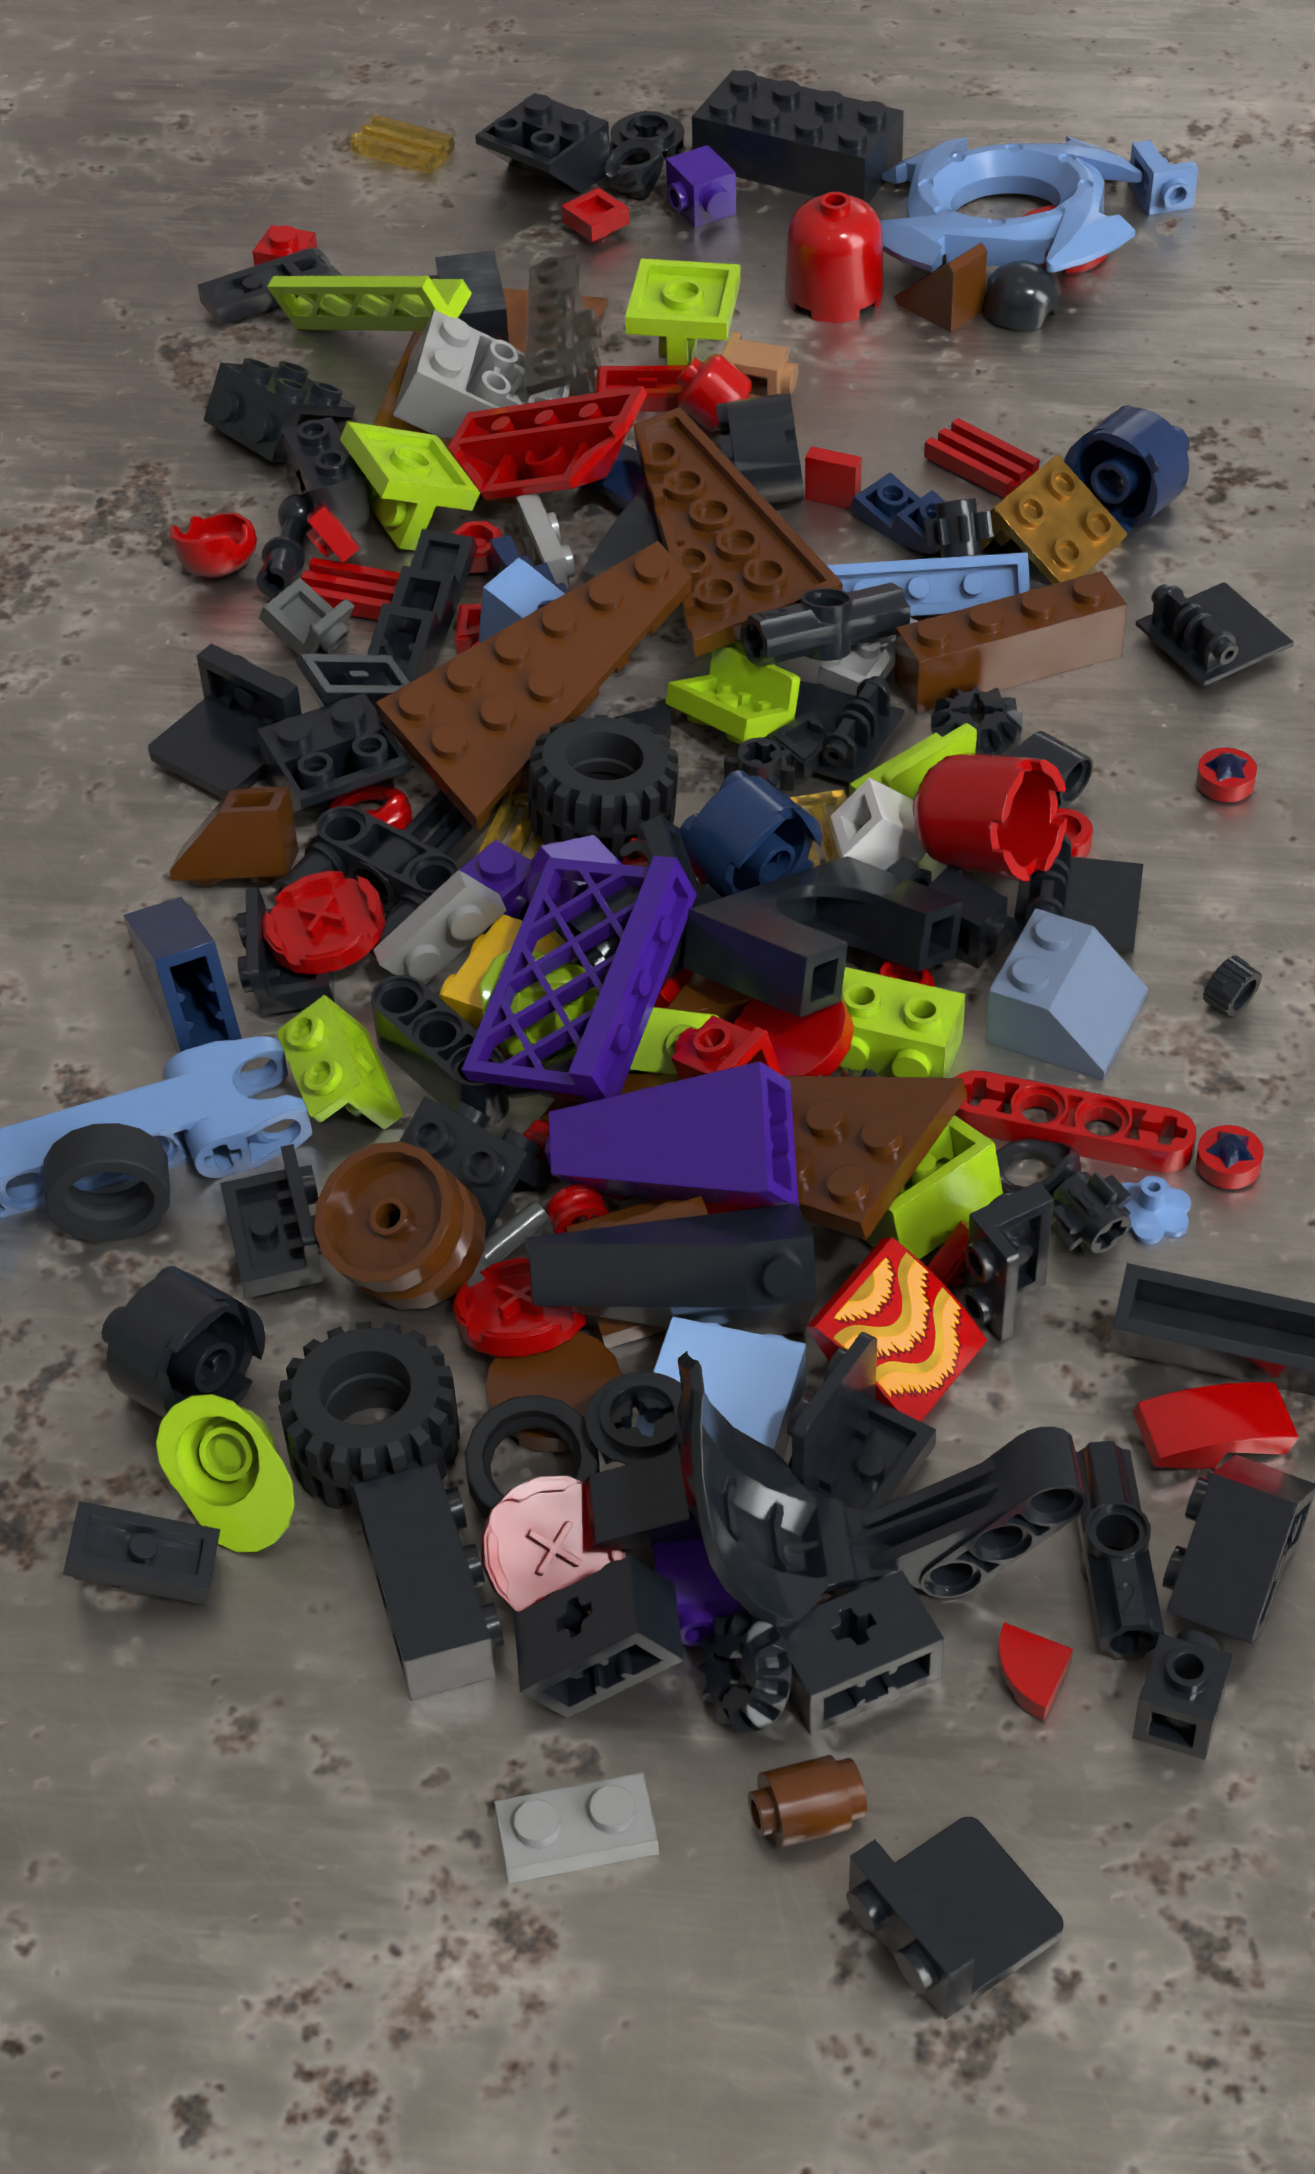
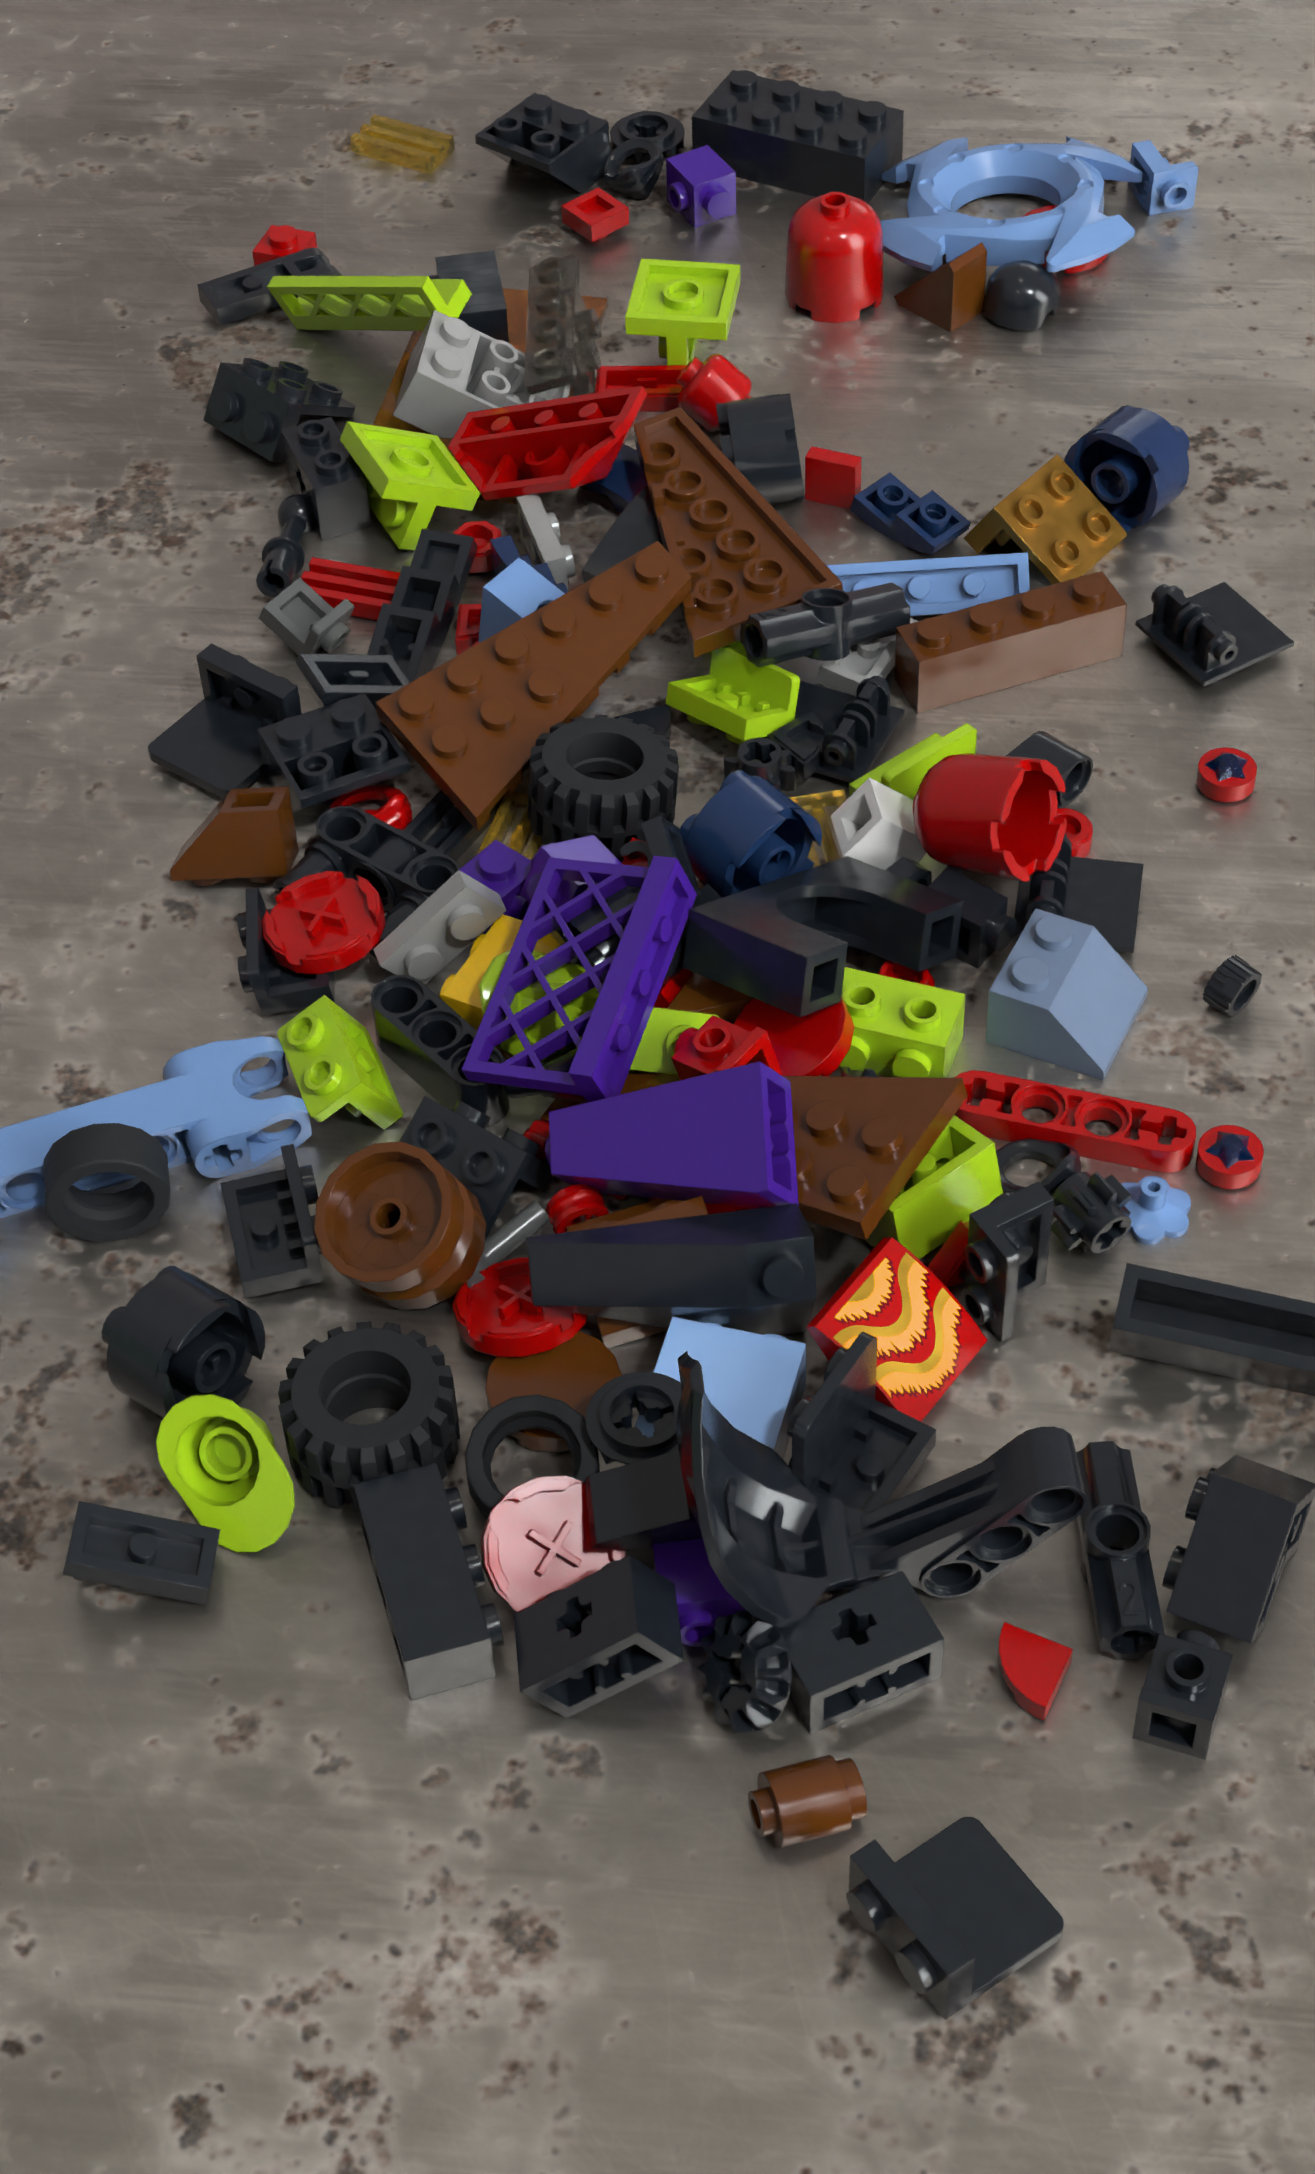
dark blue slope [123,897,242,1053] -> none
red hair [169,513,257,579] -> none
red plate [306,502,360,563] -> none
light grey plate [494,1772,659,1884] -> none
medium nougat brick [721,332,798,398] -> none
black gear [923,498,993,558] -> none
red tile [924,418,1040,498] -> none
black gear [931,684,1023,755] -> none
red slope [1132,1382,1299,1469] -> none

